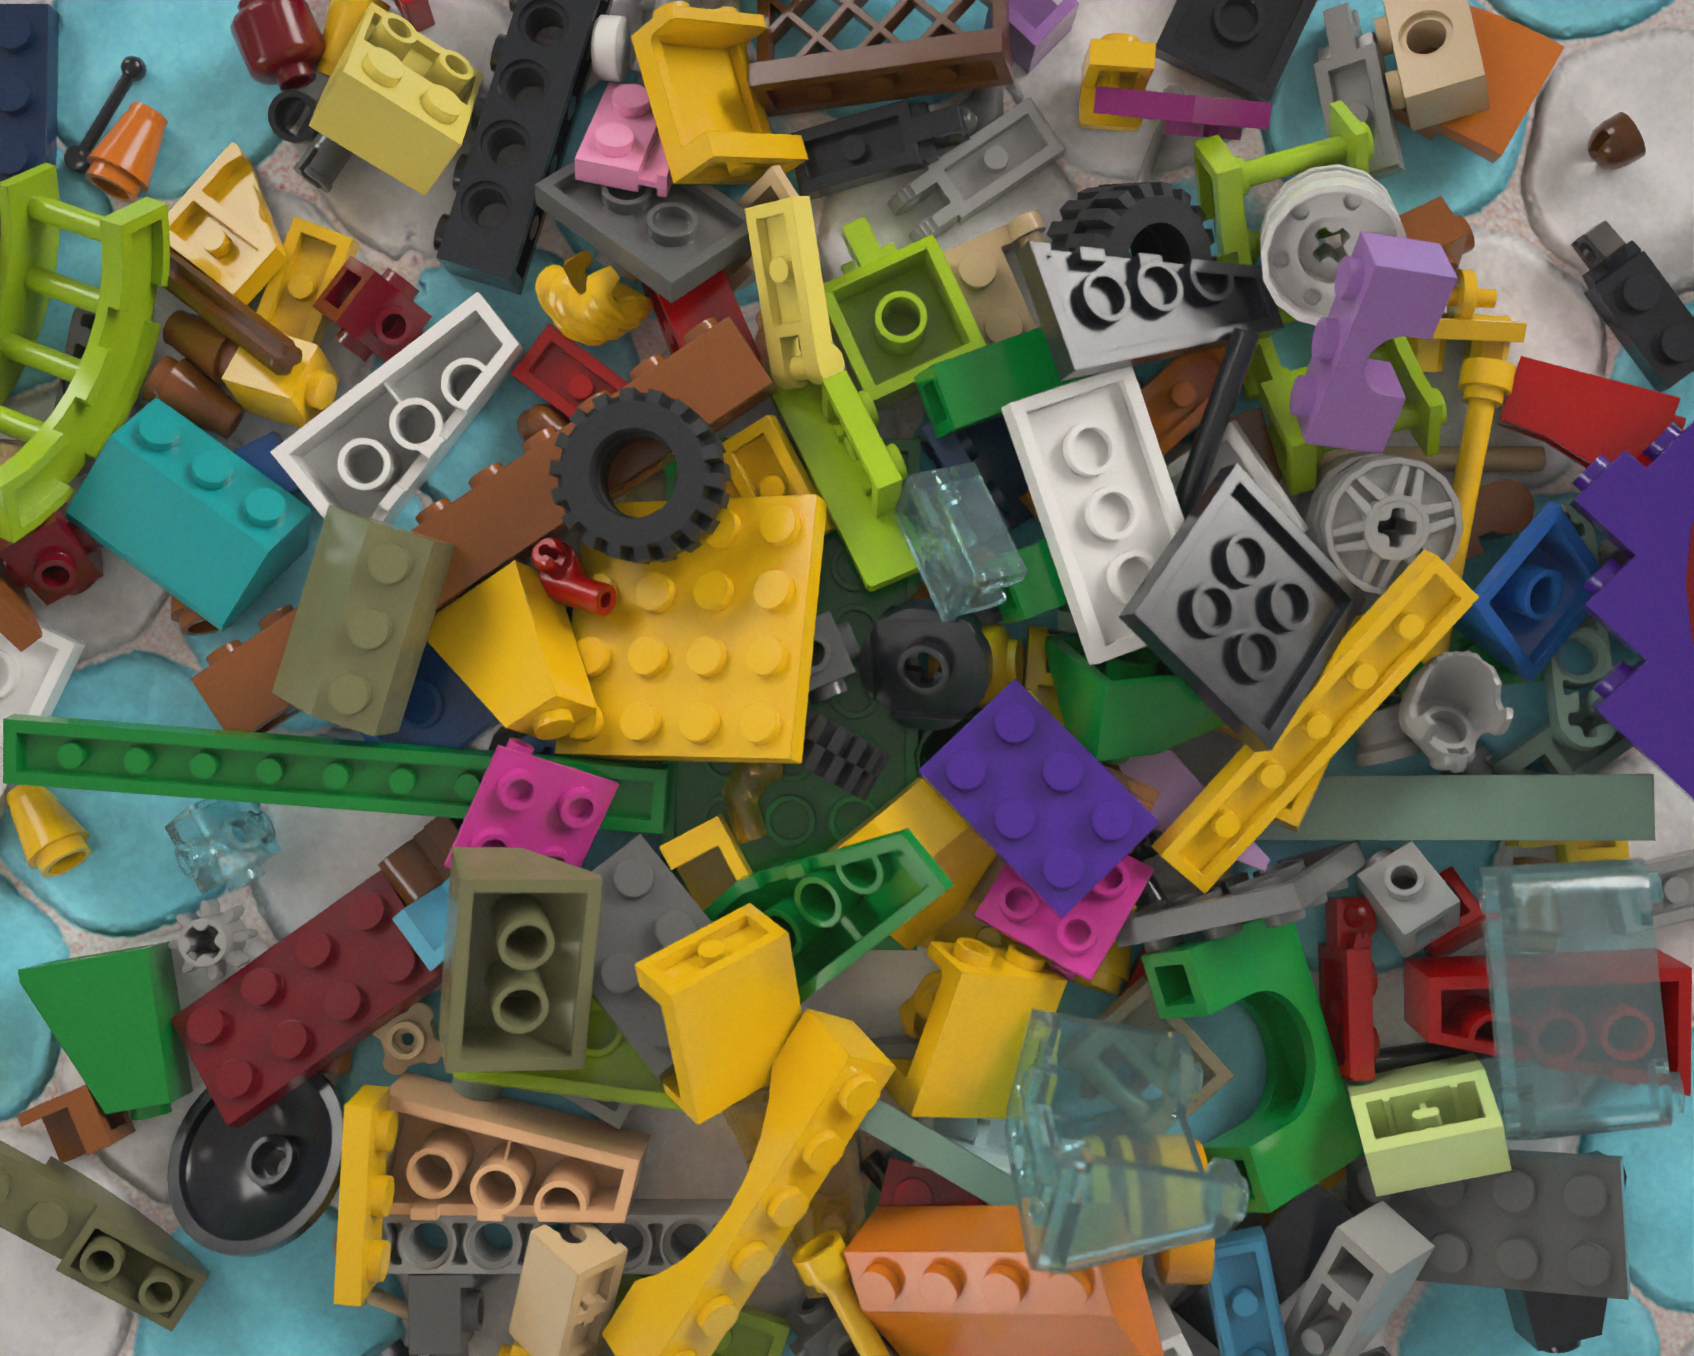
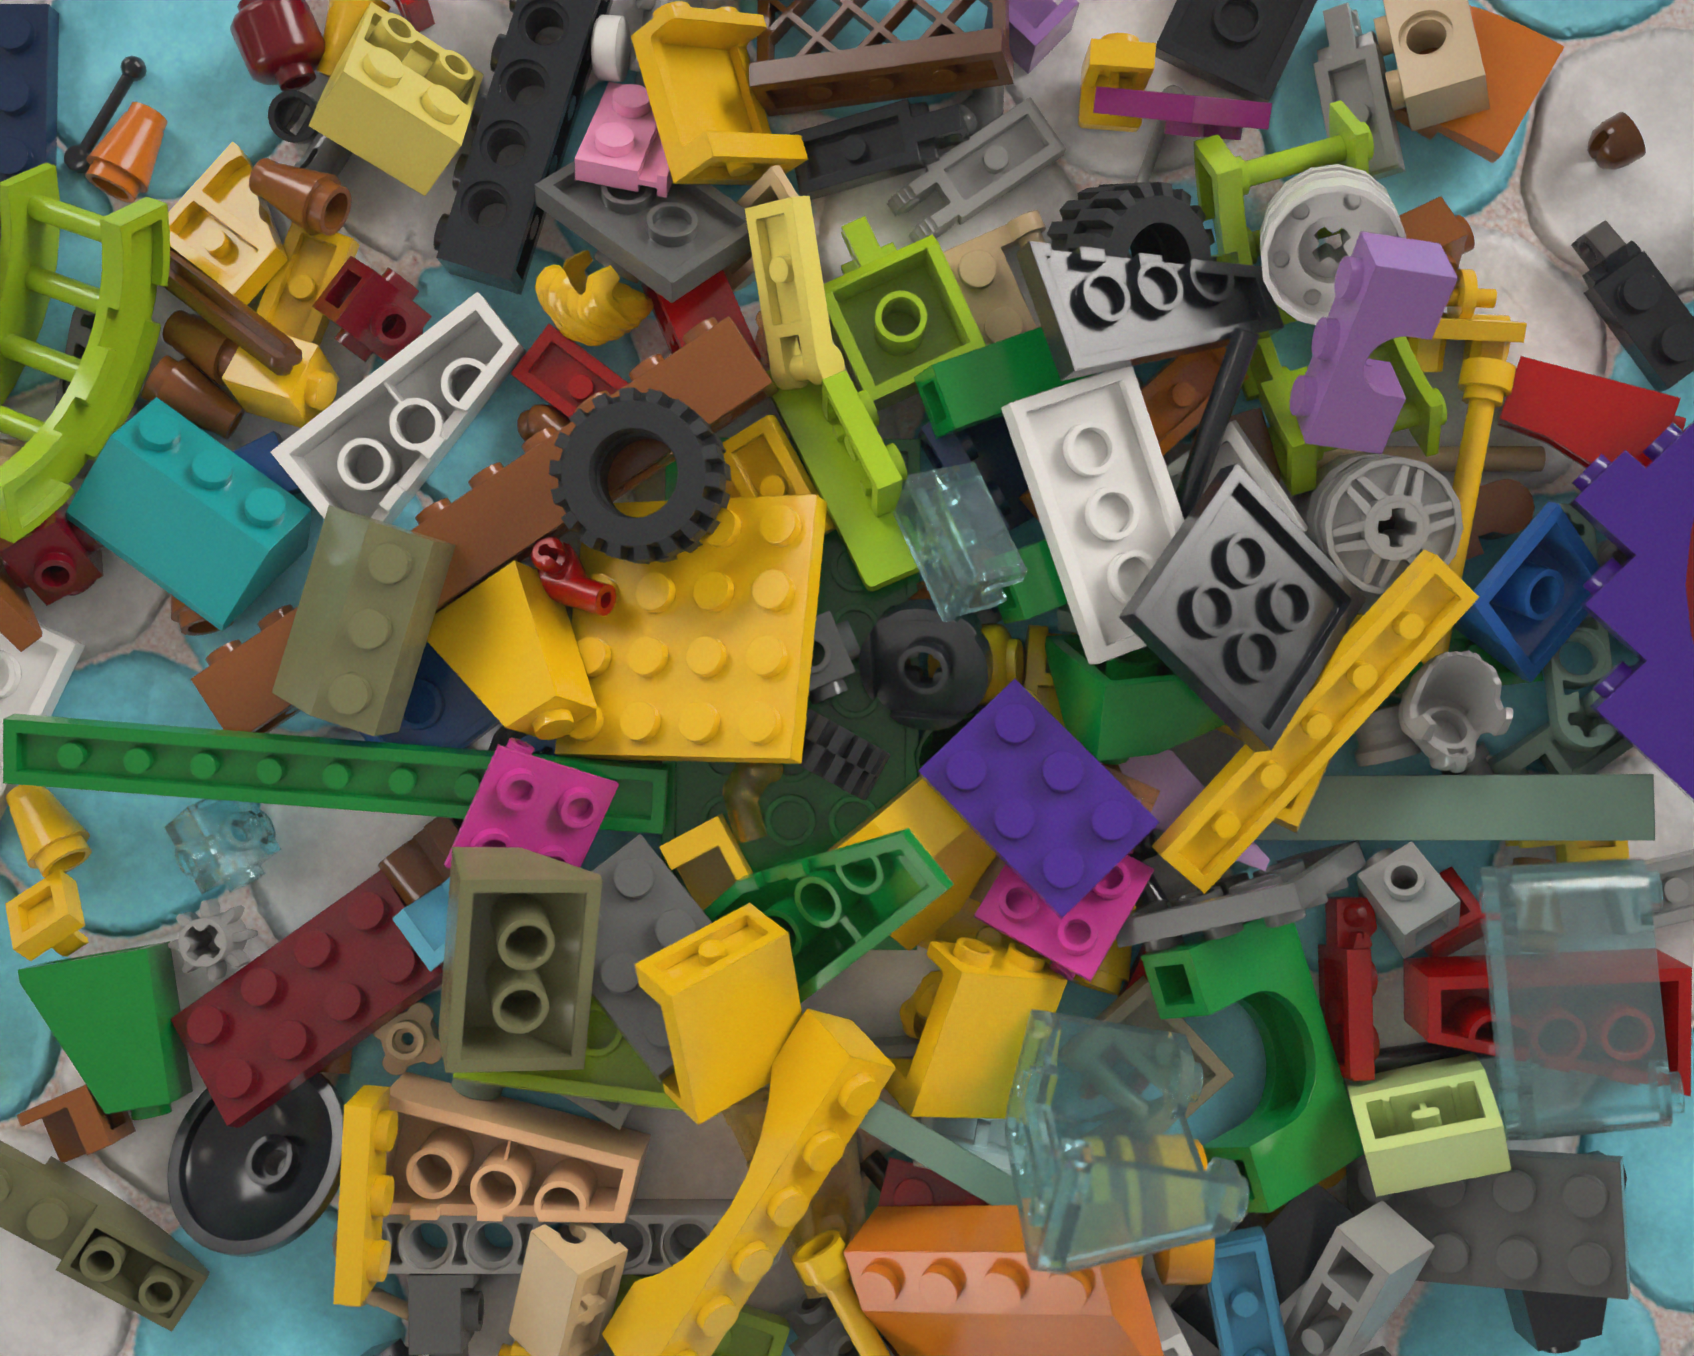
none -> yellow tile [5,869,89,961]
none -> dark orange cone [249,158,352,236]

